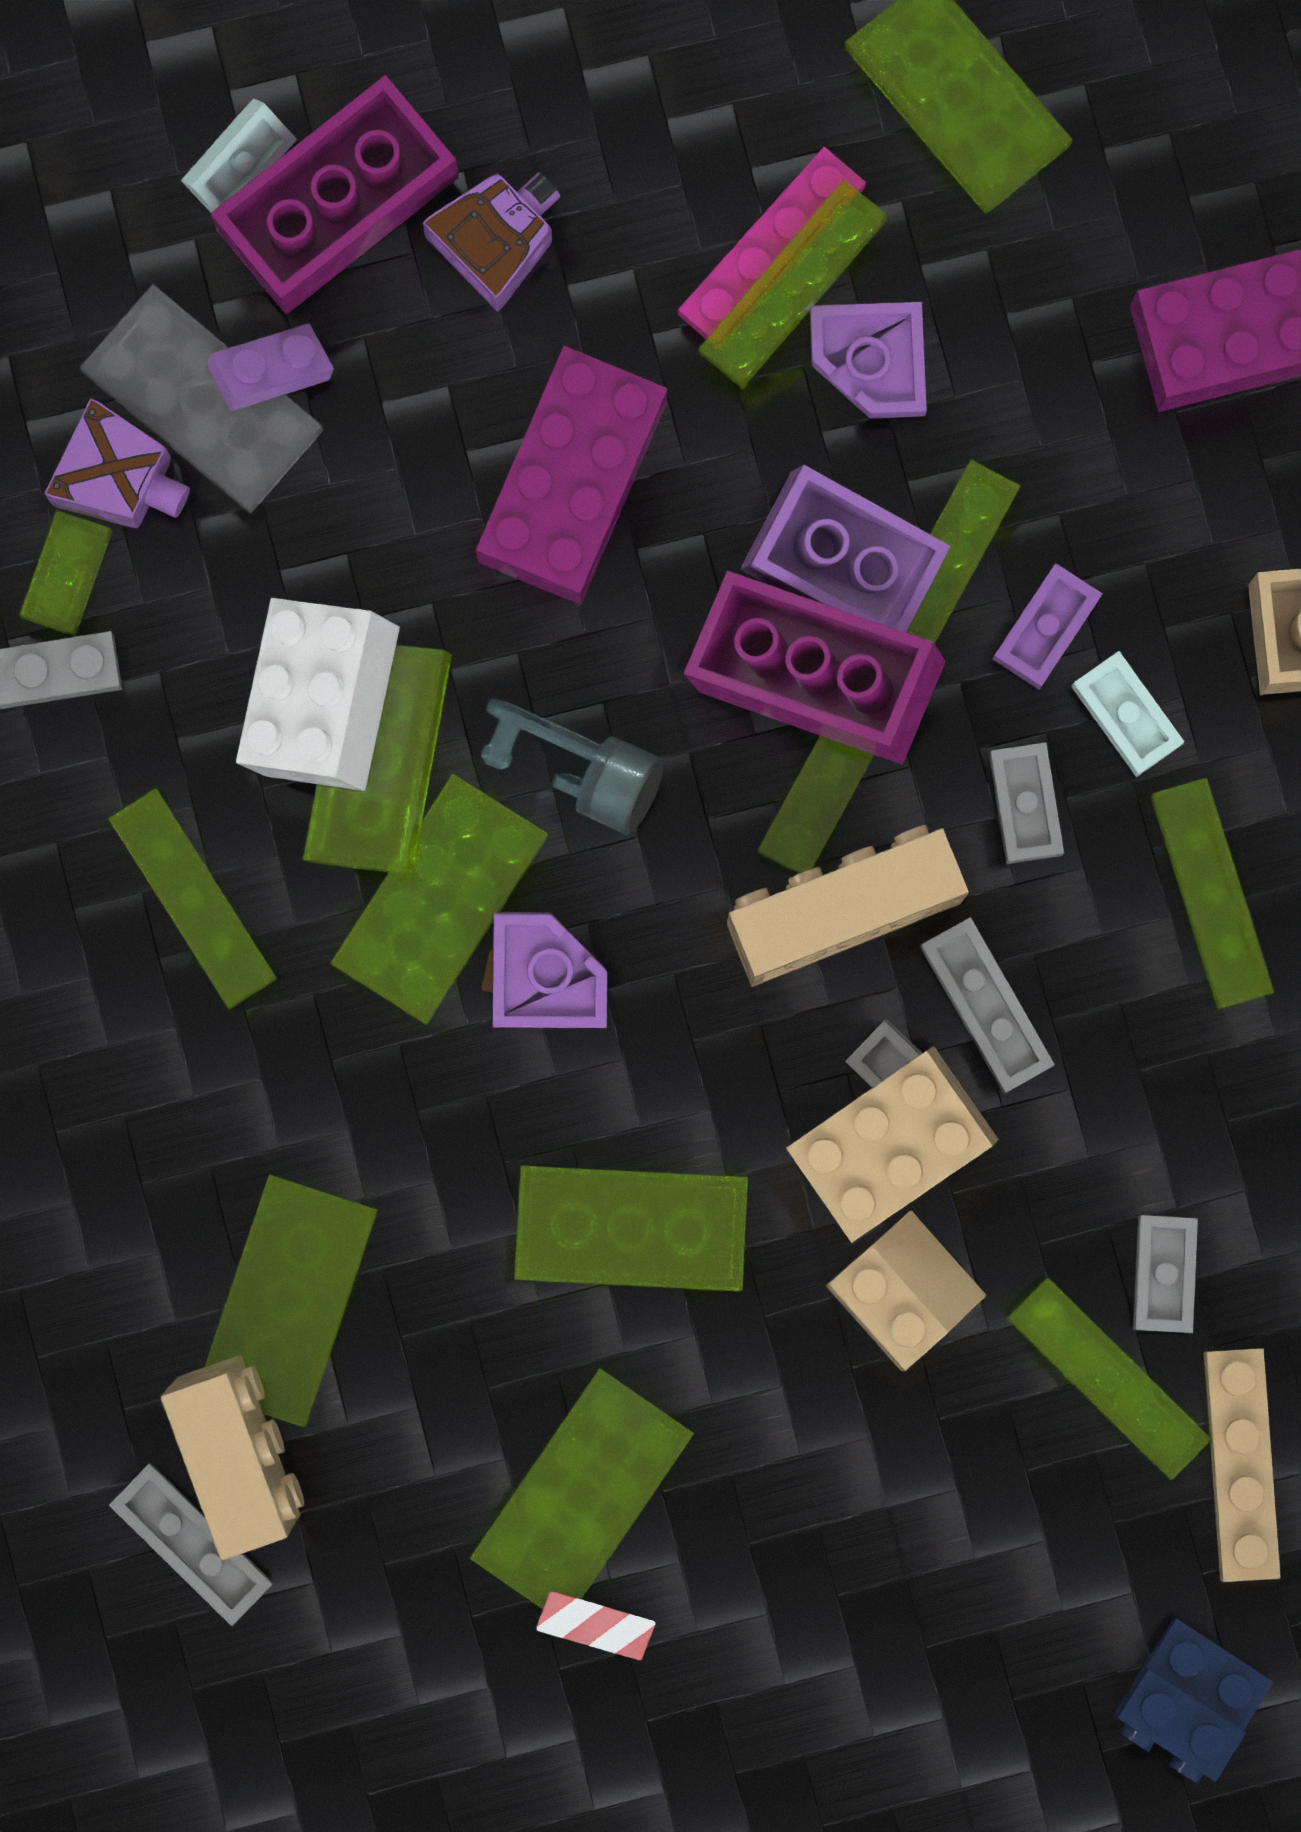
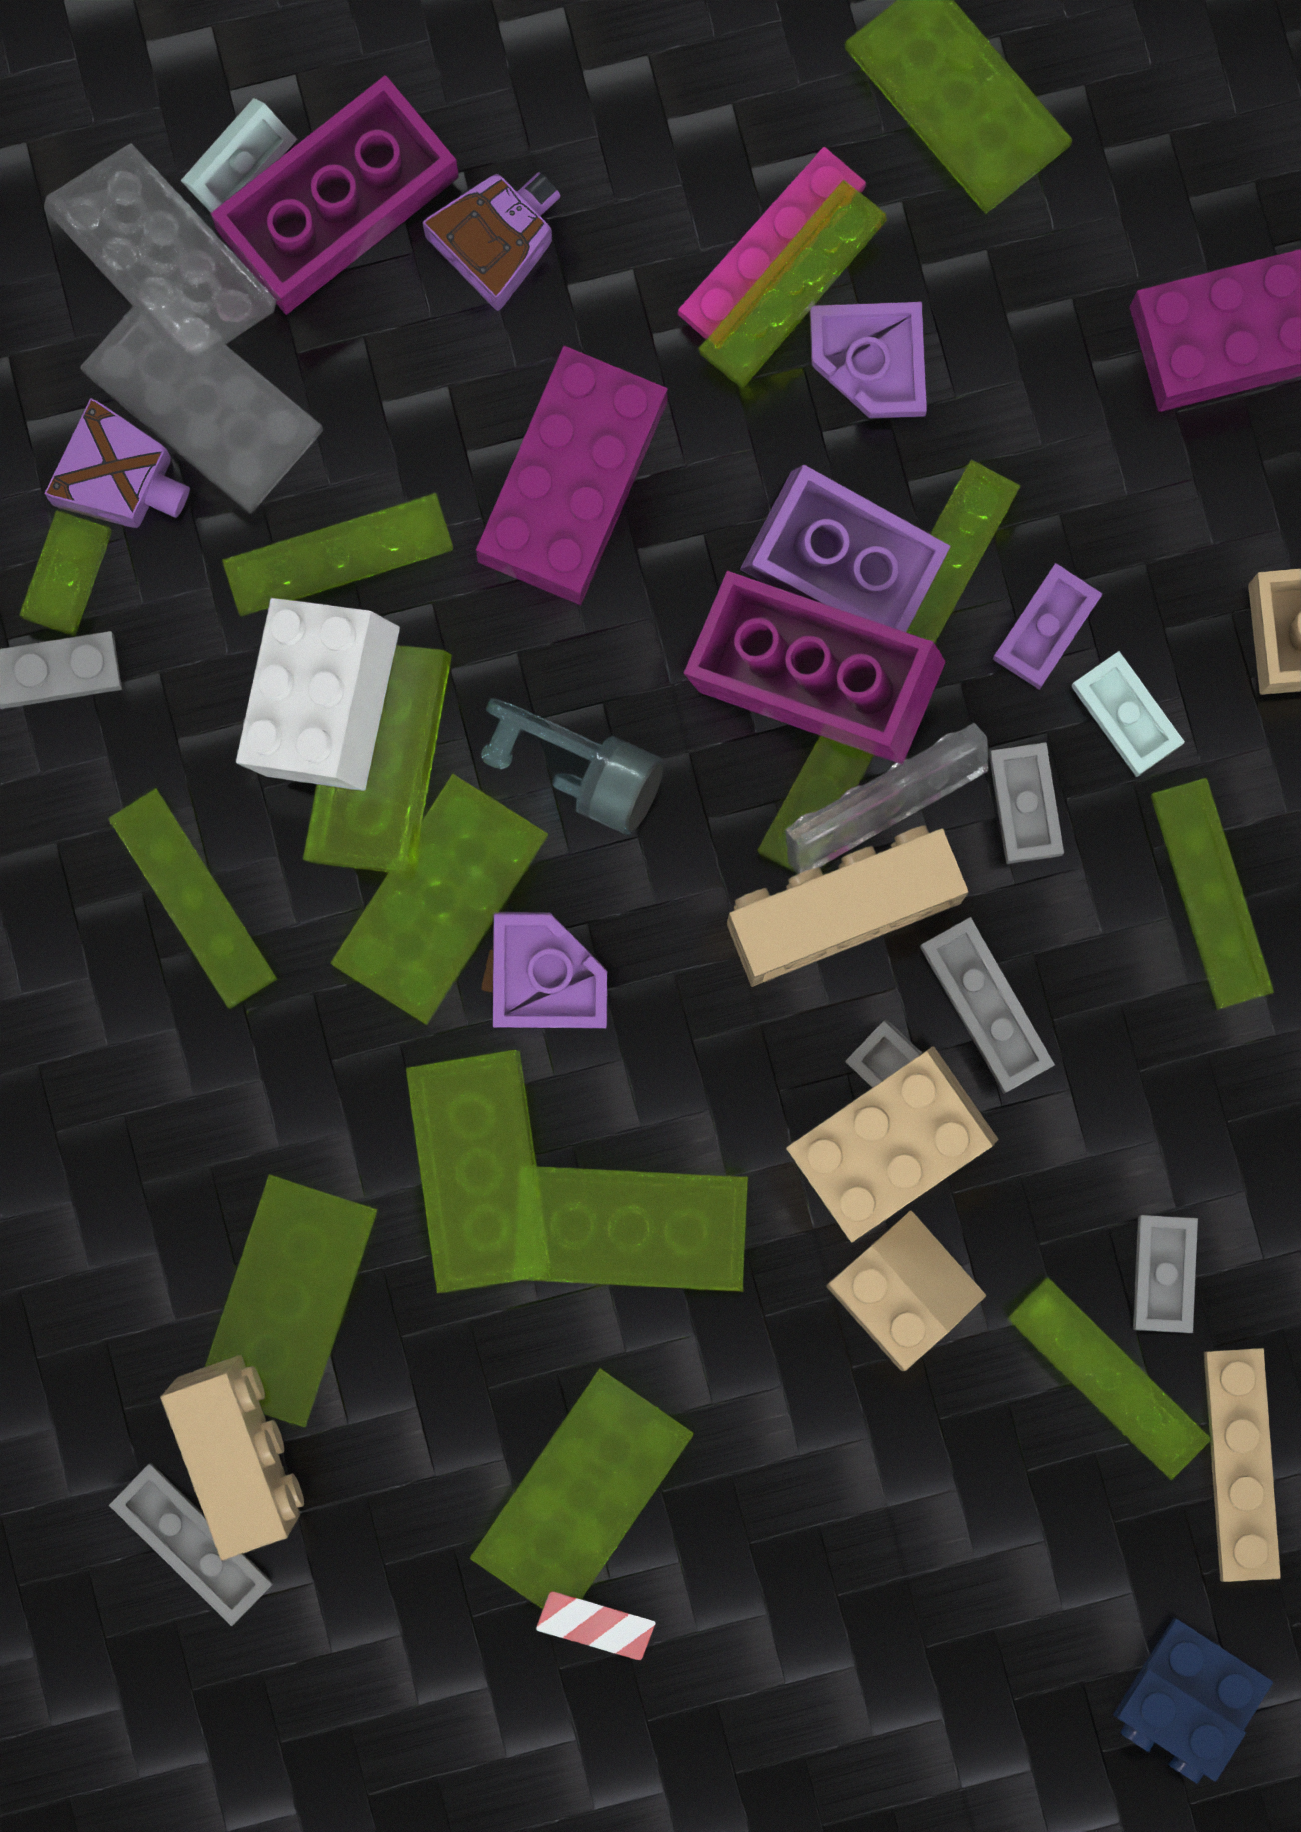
medium lavender plate [206,323,334,411] -> none
none -> clear plate [44,143,277,368]
none -> clear neon green plate [222,493,453,617]
none -> clear neon green tile [406,1050,552,1294]
none -> clear plate [785,723,988,874]

